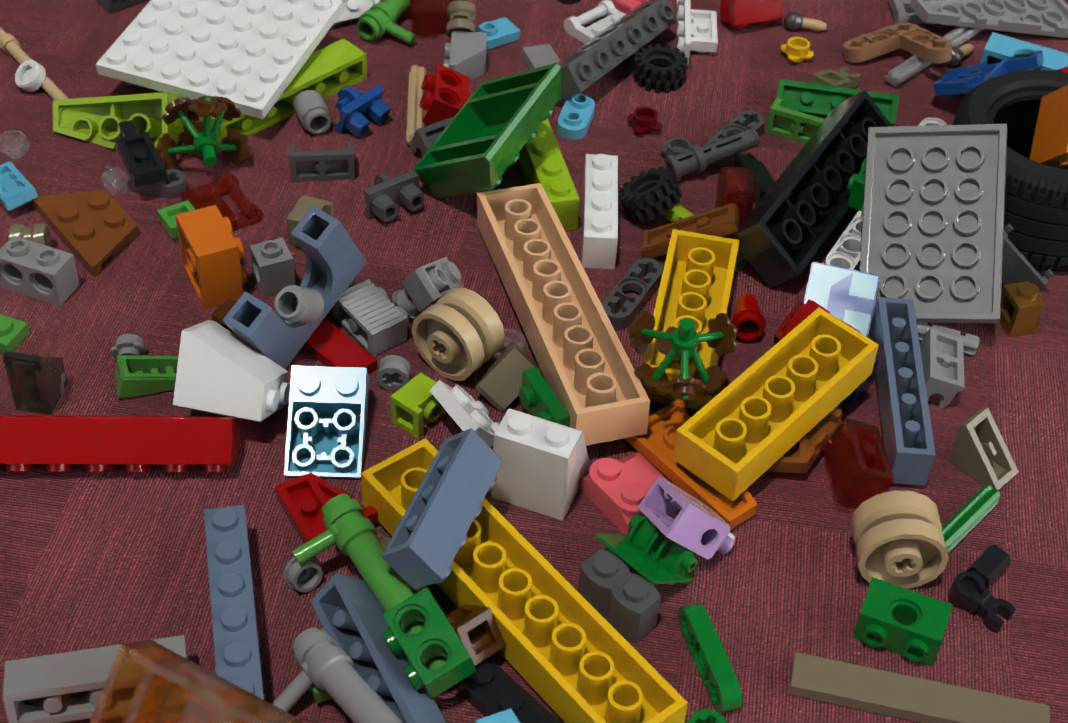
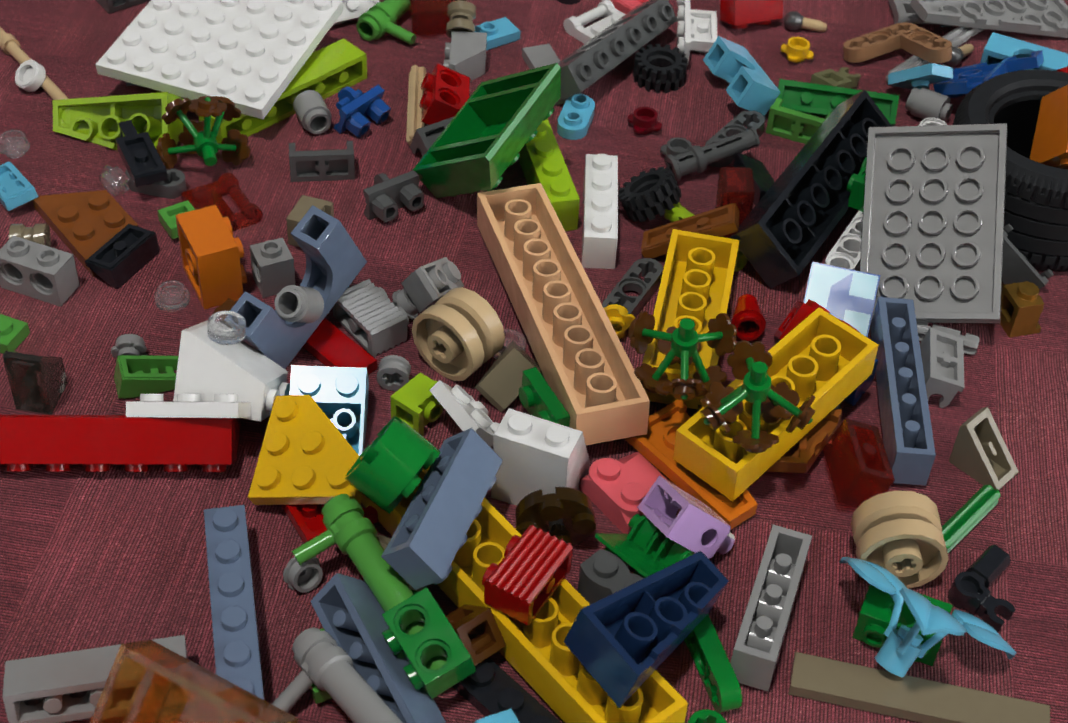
none -> black slope [85,224,160,289]
none -> white plate [126,394,251,418]
none -> clear plate [154,280,190,312]
none -> clear tile [207,311,246,345]
none -> yellow plate [248,395,364,505]
none -> green brick [345,416,440,514]
none -> red brick [482,525,573,626]
none -> dark brown plate [515,487,596,546]
none -> dark blue wedge [564,551,729,708]
none -> yellow plate [604,304,635,339]
none -> reddish brown plant [700,340,815,453]
none -> medium azure arch [703,36,781,116]
none -> light grey brick [731,524,812,692]
none -> medium azure plant [839,557,1016,677]
none -> medium azure plate [888,63,953,89]
none -> light grey brick [905,87,953,122]

